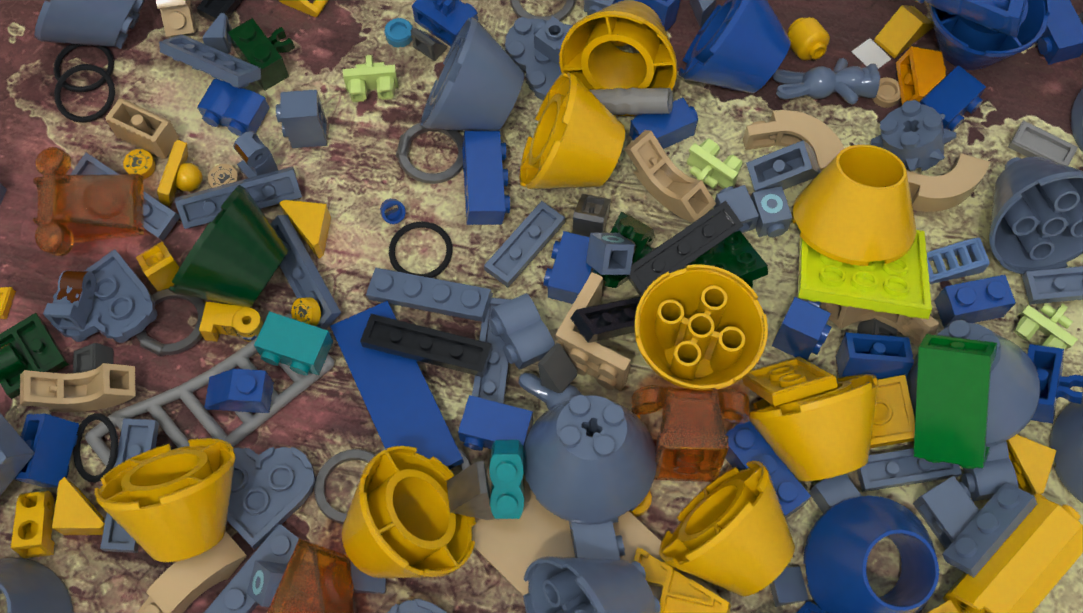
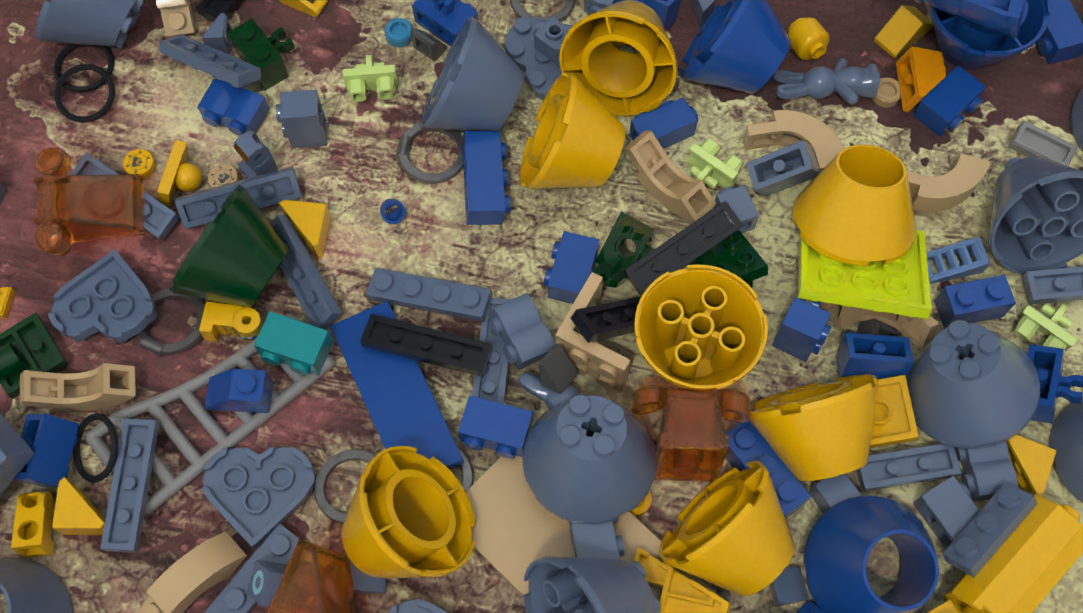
sand blue leg [43,270,96,330] -> none
dark grey slope [73,343,114,373] -> none
yellow cone [94,438,235,562] -> none
tan brick [105,98,179,159] -> none
yellow slope [136,242,180,292] -> none
yellow tile [291,297,321,326] -> none
black tyre [389,221,453,278] -> none
flat silver slope [446,461,494,520] -> none
sand blue plate [484,201,565,288] -> none
teal brick [489,440,525,519] -> none
flat silver slope [572,194,611,237] -> none
sand blue brick [586,233,635,275] -> none
light grey axle [589,88,673,115] -> none
yellow tile [742,356,838,406] -> none
sand blue brick [751,186,793,237] -> none
white sticker [851,38,891,68] -> none
sand blue brick [871,100,956,172] -> none
green panel [914,334,997,469] -> none

